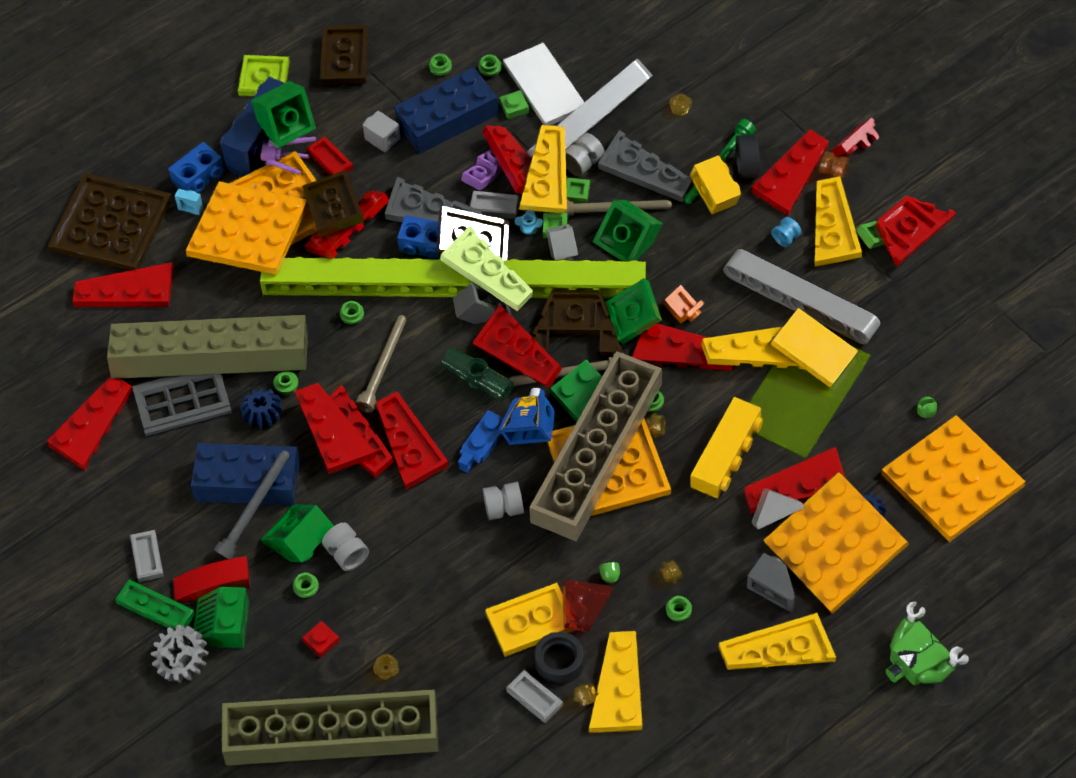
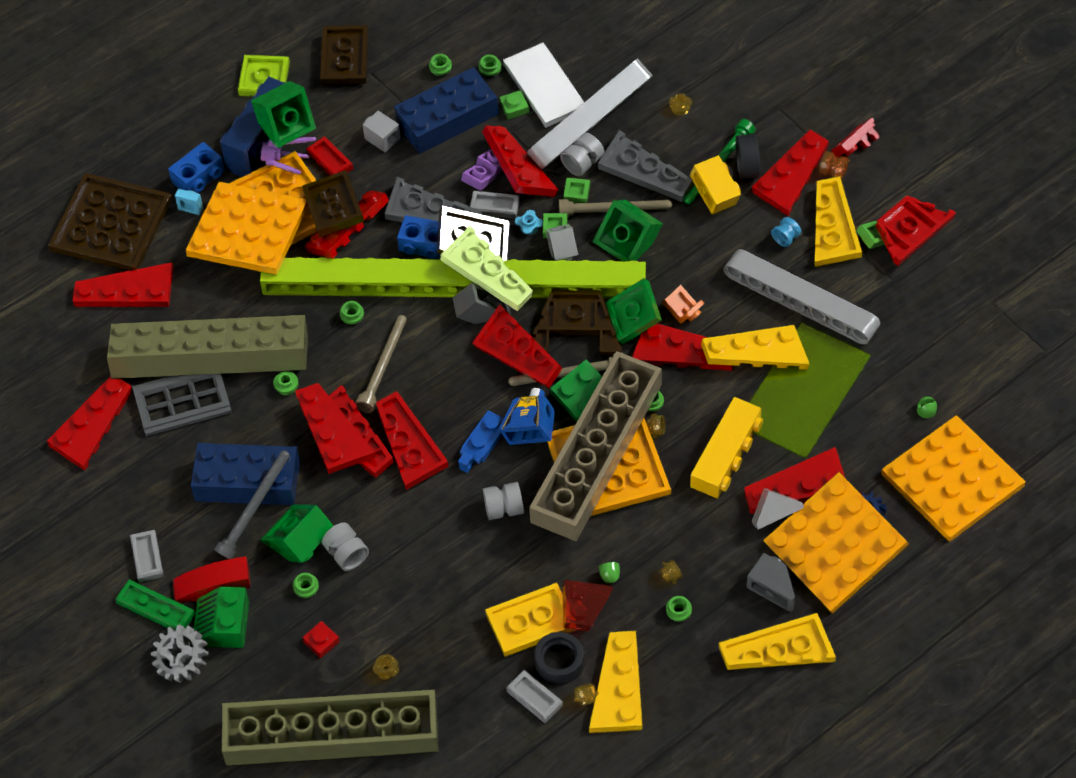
dark blue gear [240,387,283,430] -> none
clear green piece [441,347,514,401] -> none
yellow wing [519,125,567,214] -> none
yellow tile [771,308,858,388] -> none
bright green torso [886,602,969,685] -> none

